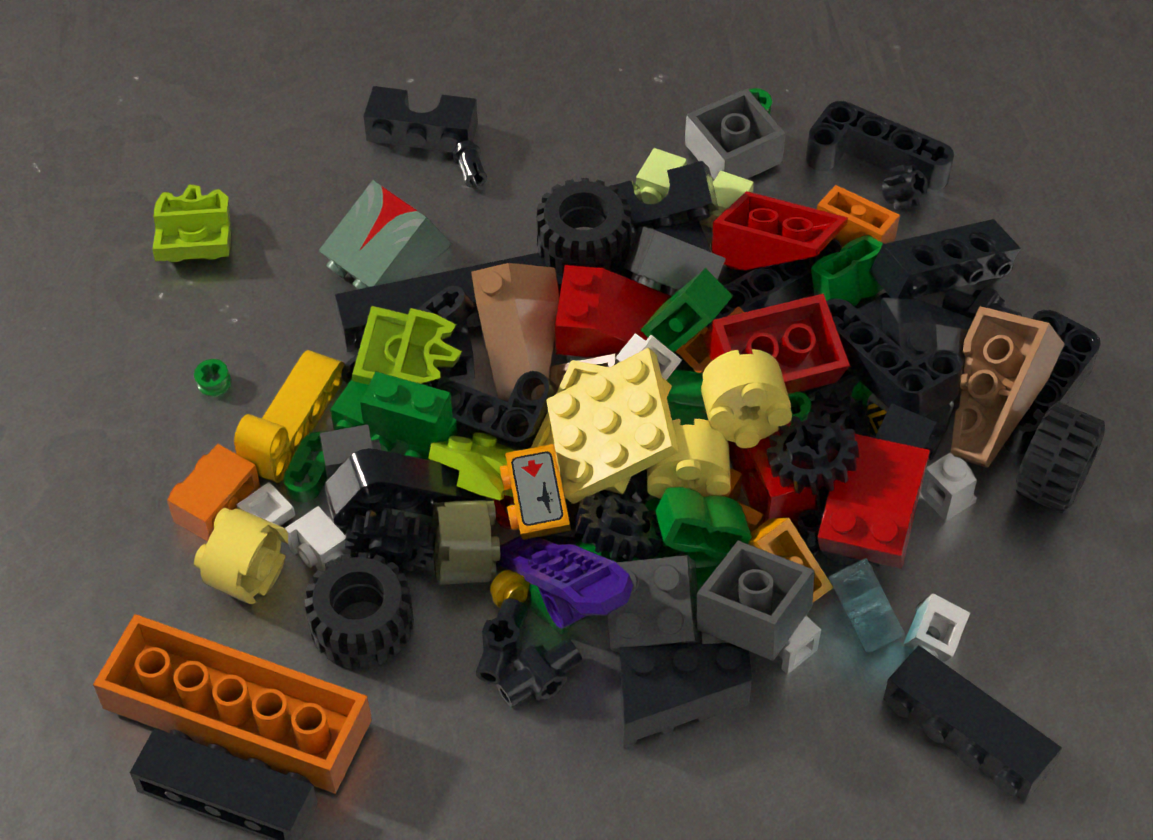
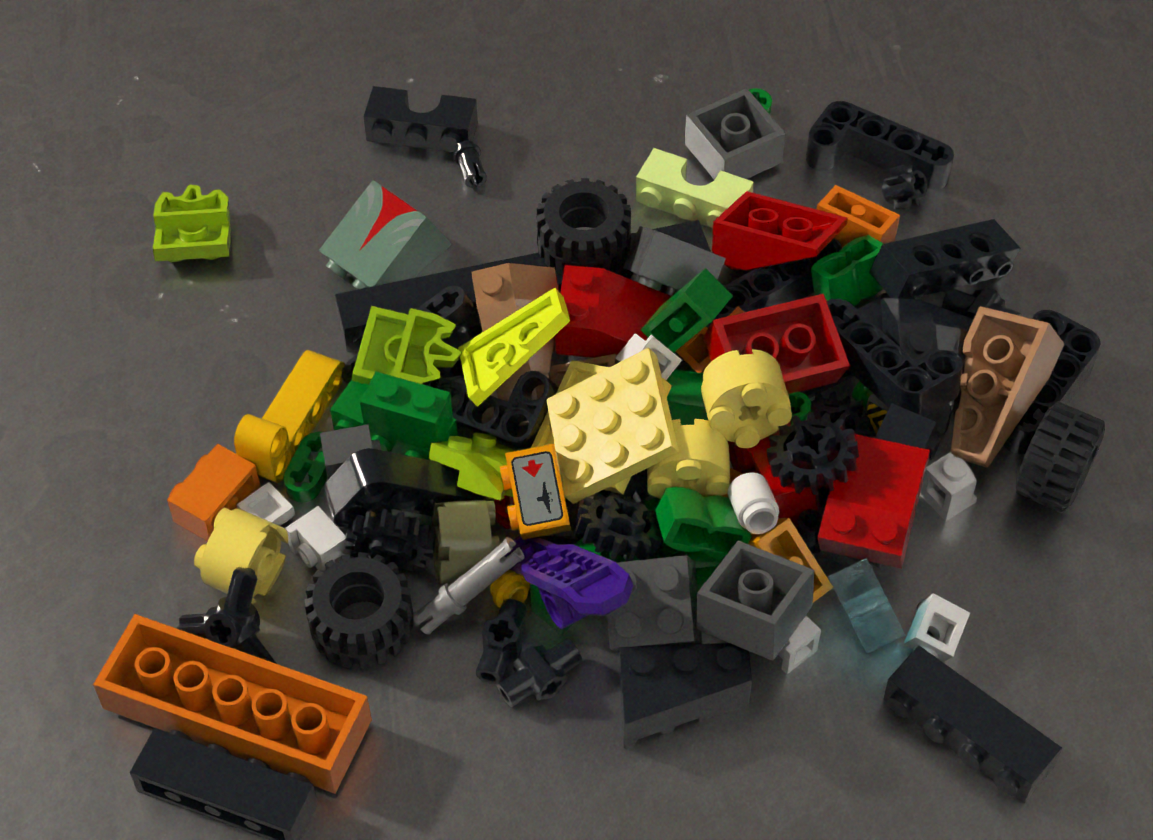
green bush [194,359,232,396] -> none
black arch [613,160,719,233] -> none
none -> black bush [177,567,277,664]
none -> light grey pin [413,537,524,635]
none -> neon yellow wing [458,287,570,407]
none -> white brick [728,473,779,534]

